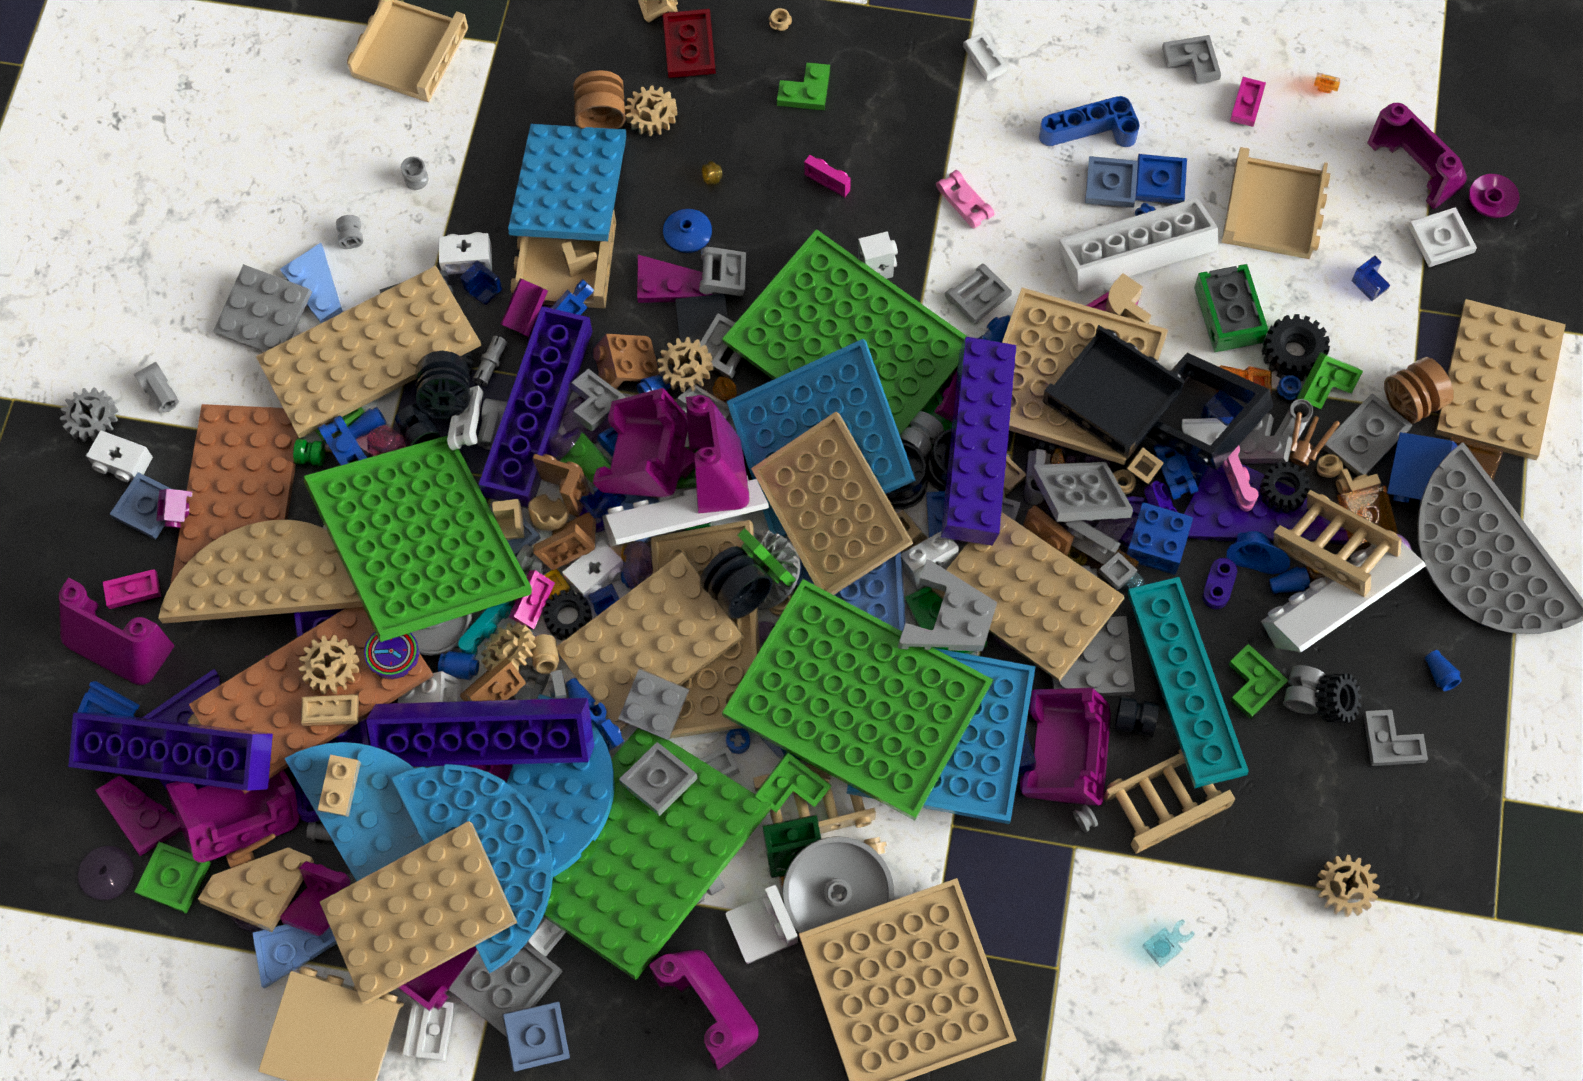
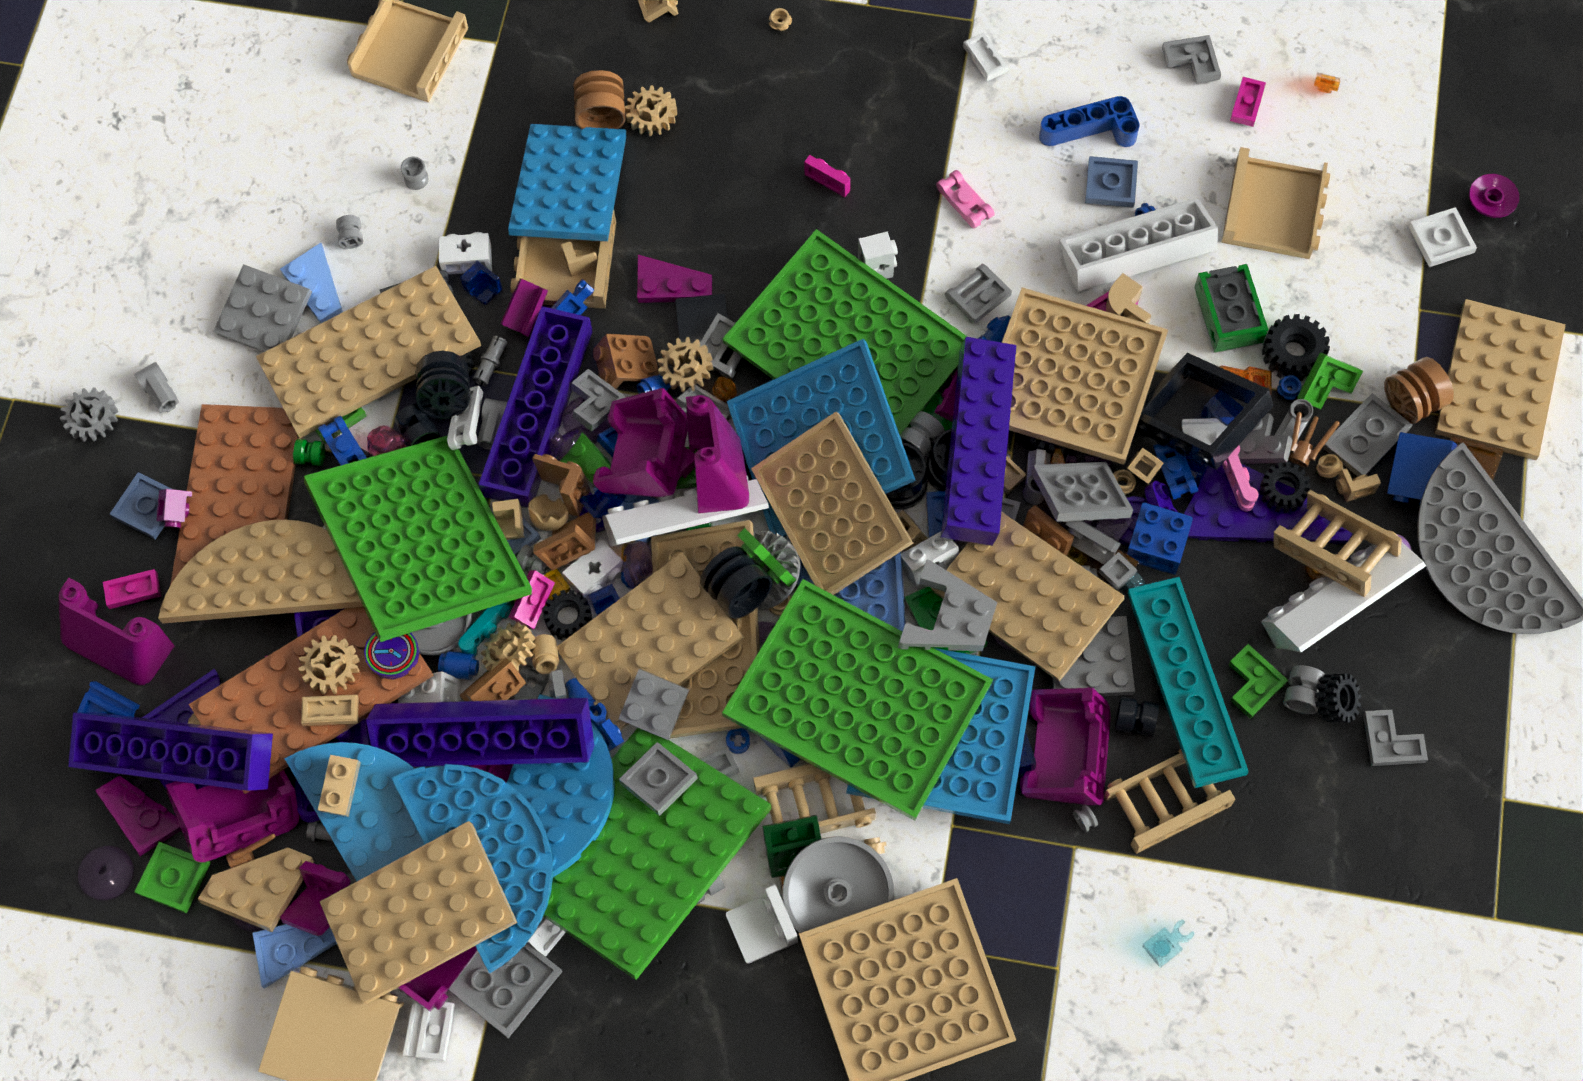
white brick [86,430,153,482] -> none
blue cone [348,407,387,440] -> none
sand blue plate [502,1001,570,1072] -> none
magenta windscreen [649,949,759,1070] -> none
dark red plate [663,9,716,78] -> none
blue dish [663,209,712,253] -> none
light grey plate [699,247,746,296] -> none
clear yellow plate [702,161,722,185] -> none
bright green plate [754,751,832,813] -> none
bright green plate [777,63,830,110] -> none
black panel [1043,325,1185,459] -> none
blue plate [1135,154,1187,204] -> none
dark purple plate [1202,558,1237,609] -> none
blue piece [1227,531,1290,574] -> none
blue cone [1269,566,1310,594] -> none
tan gear [1316,855,1380,917] -> none
clear orange plate [1337,485,1398,544] -> none
clear blue panel [1351,256,1390,301] -> none
magenta windscreen [1367,103,1467,209] -> none
blue cone [1425,650,1462,691] -> none

